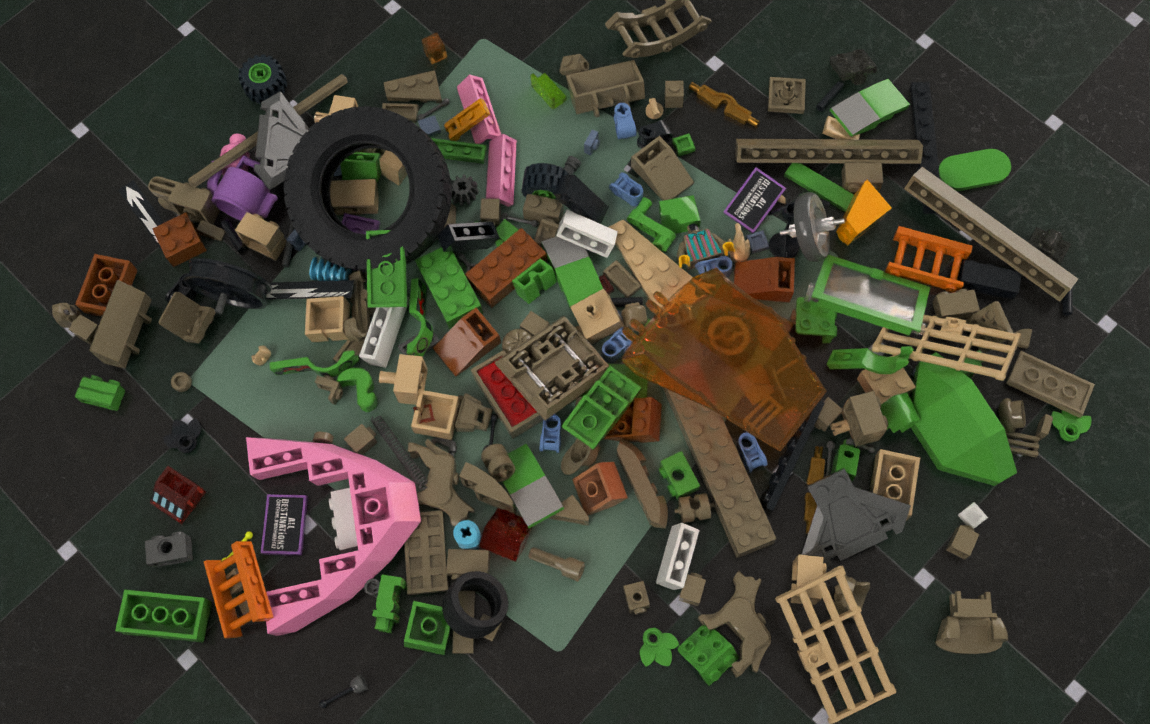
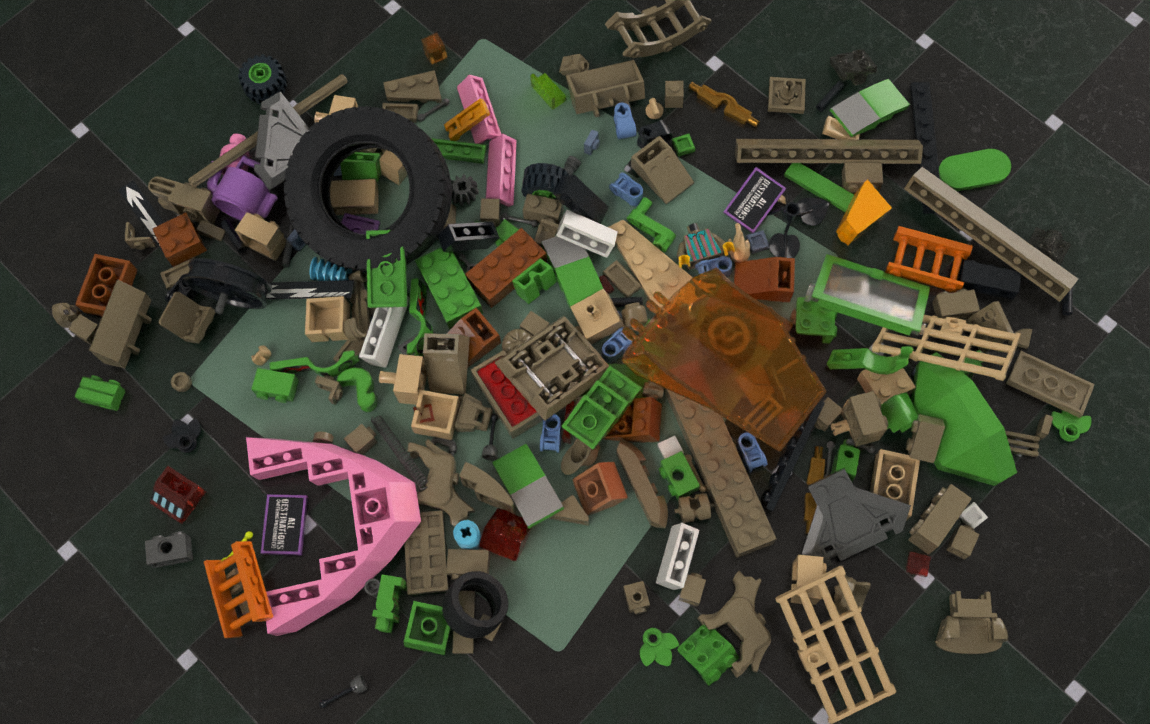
bright green brick [115,590,212,642] -> none
white brick [329,488,358,553] -> none
sand blue tile [418,115,441,137] -> none
dark tan wheel [481,444,515,482] -> none
dark tan piece [528,547,585,582] -> none
bright green piece [659,195,701,234] -> none
wheel [780,192,845,262] -> none
dark tan piece [998,398,1026,433] -> none
none -> dark tan bracket [125,222,155,250]
none -> dark tan tile [160,258,195,291]
none -> bright green brick [251,368,299,403]
none -> dark tan slope [423,333,470,394]
none -> clear red tile [562,401,575,444]
none -> dark tan gear [642,378,664,400]
none -> white tile [657,436,684,459]
none -> tan hinge [685,455,707,492]
none -> dark tan brick [906,414,945,463]
none -> clear red tile [906,552,931,577]
none -> dark tan brick [908,484,972,555]

